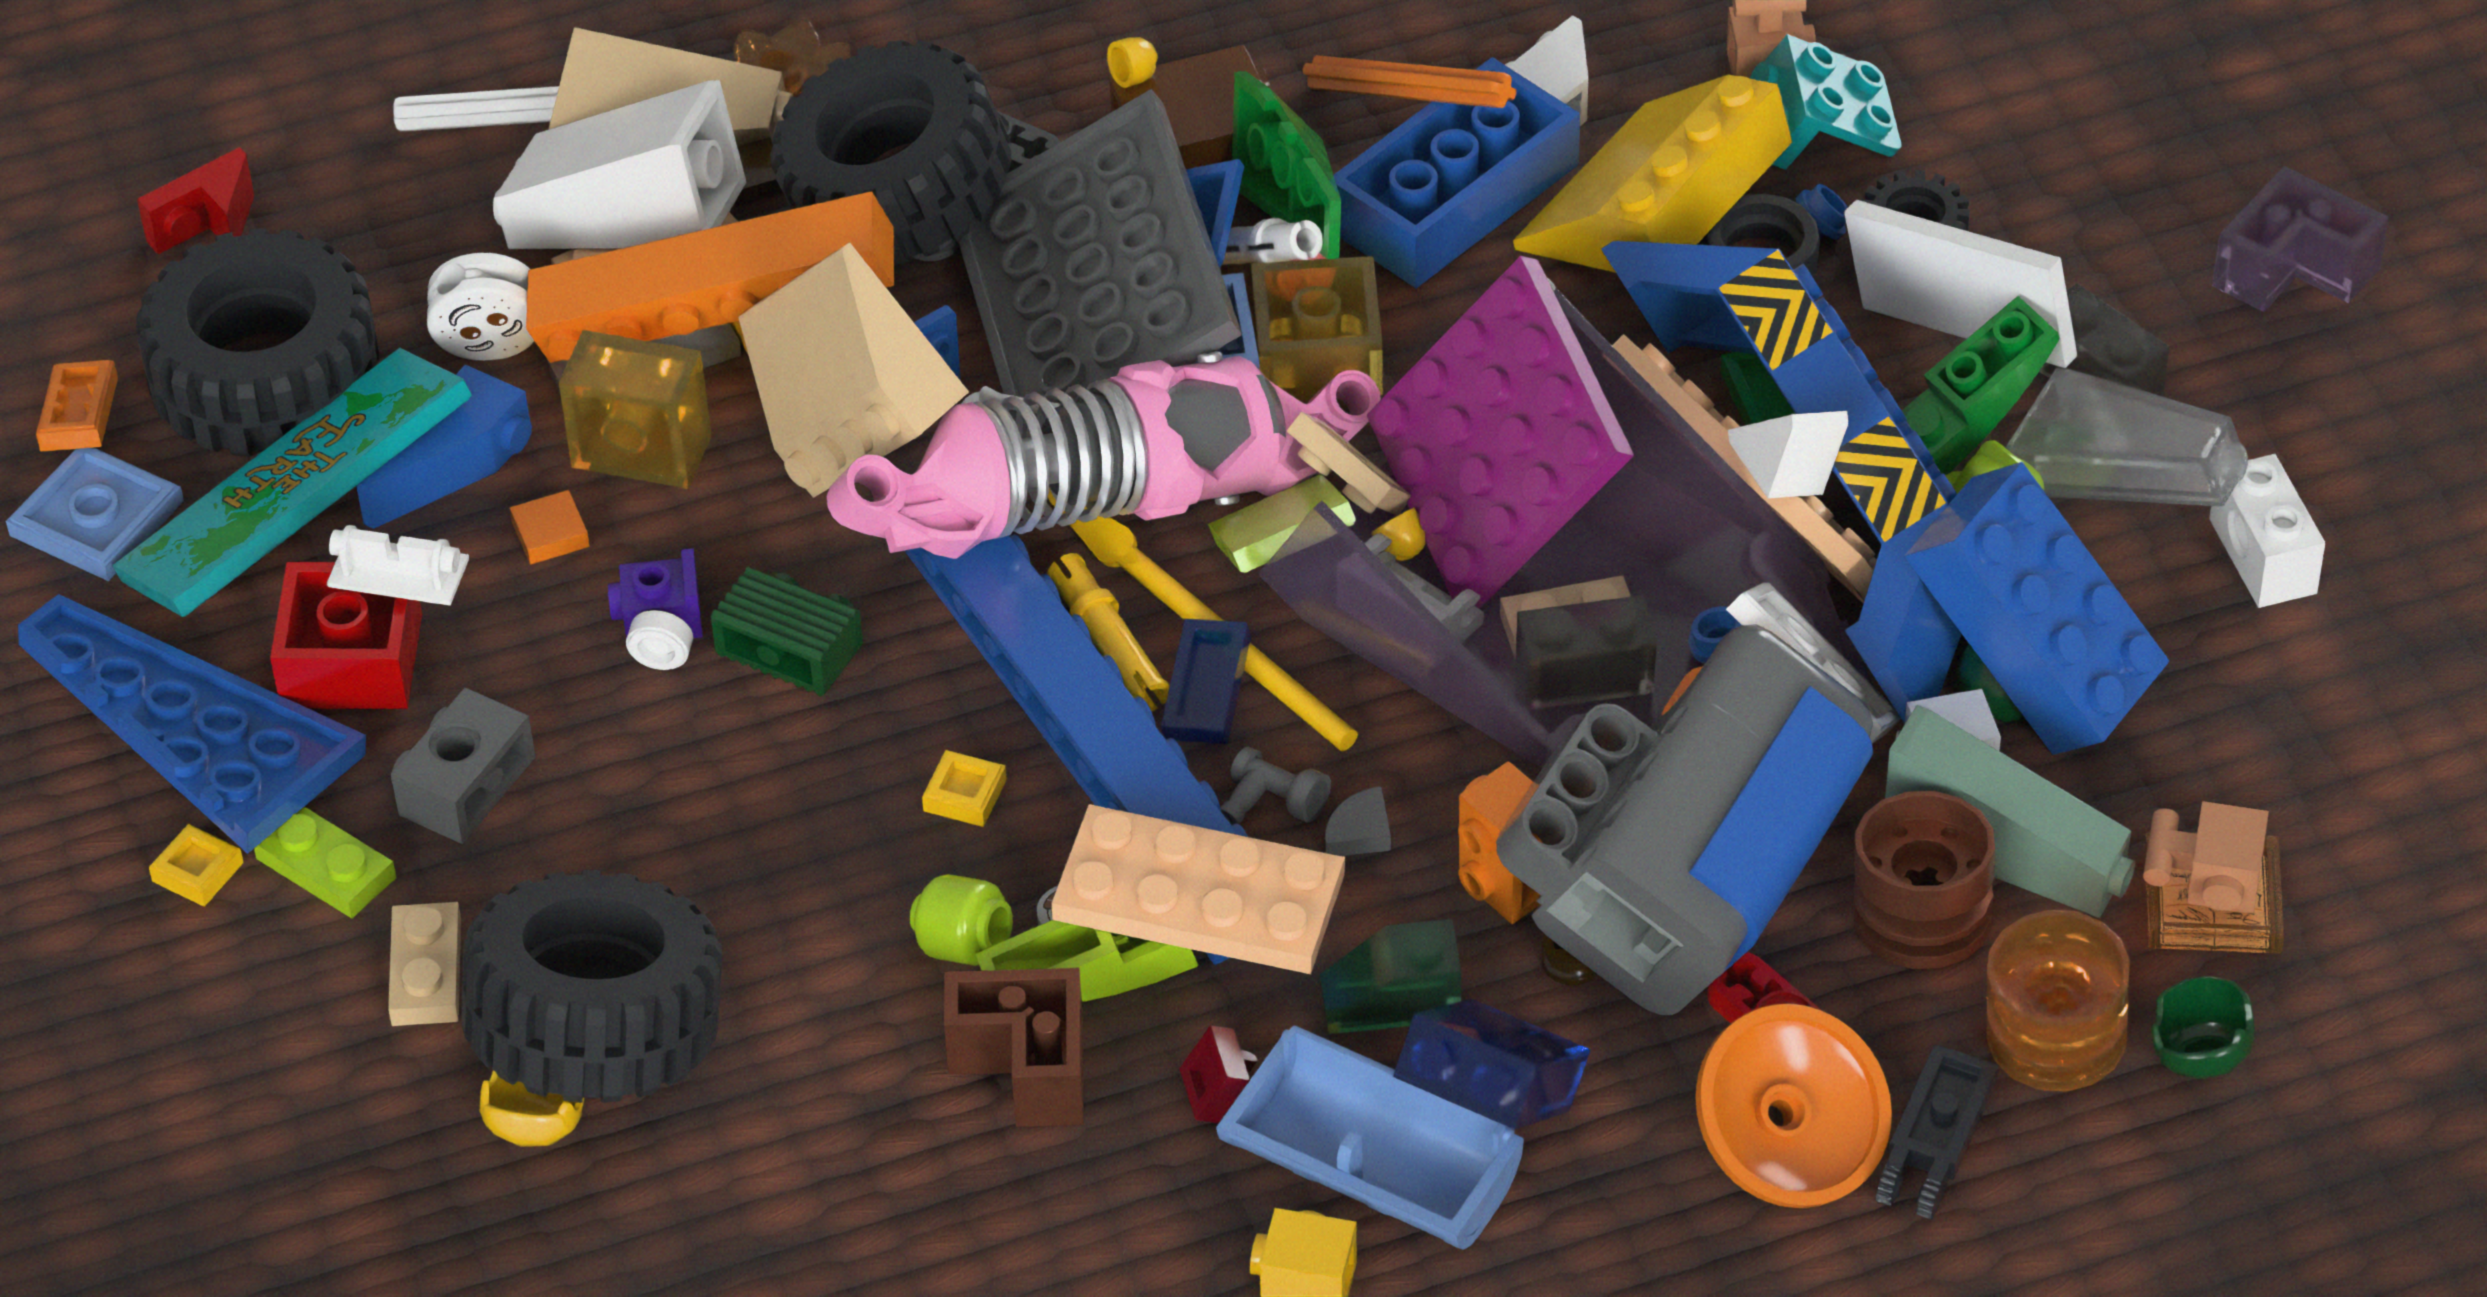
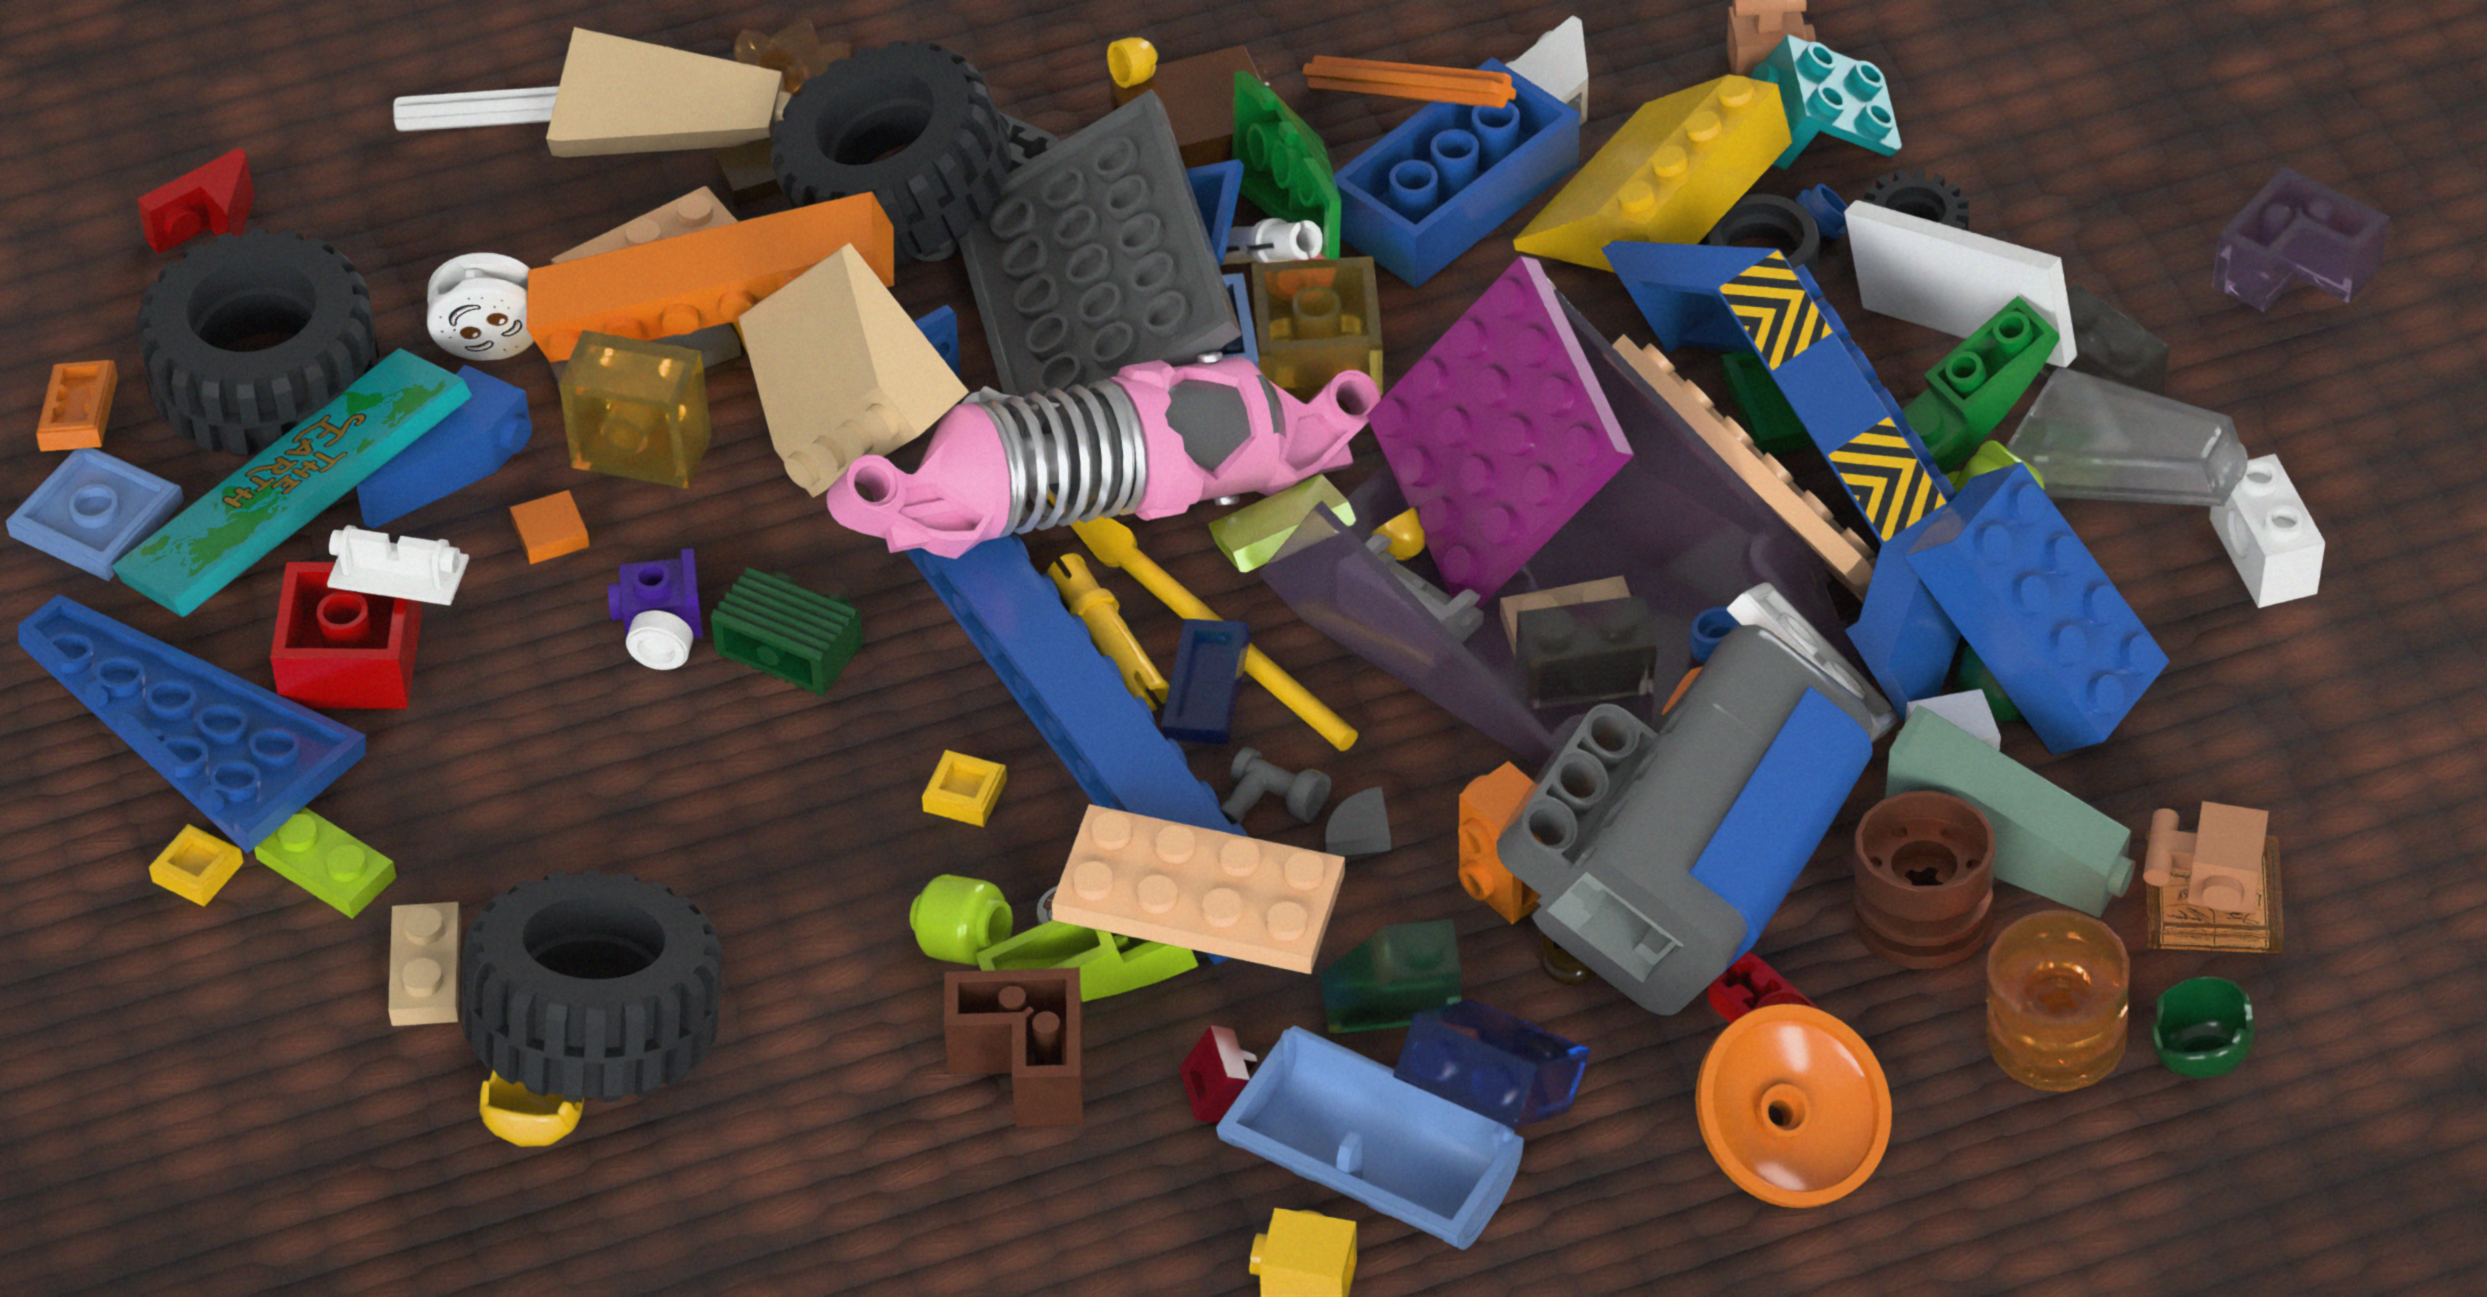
dark grey brick [391,688,536,844] -> none
white slope [493,80,746,249] -> none
tan plate [1287,411,1411,516] -> none
white slope [1728,411,1848,499] -> none
black hinge [1875,1044,2000,1220] -> none

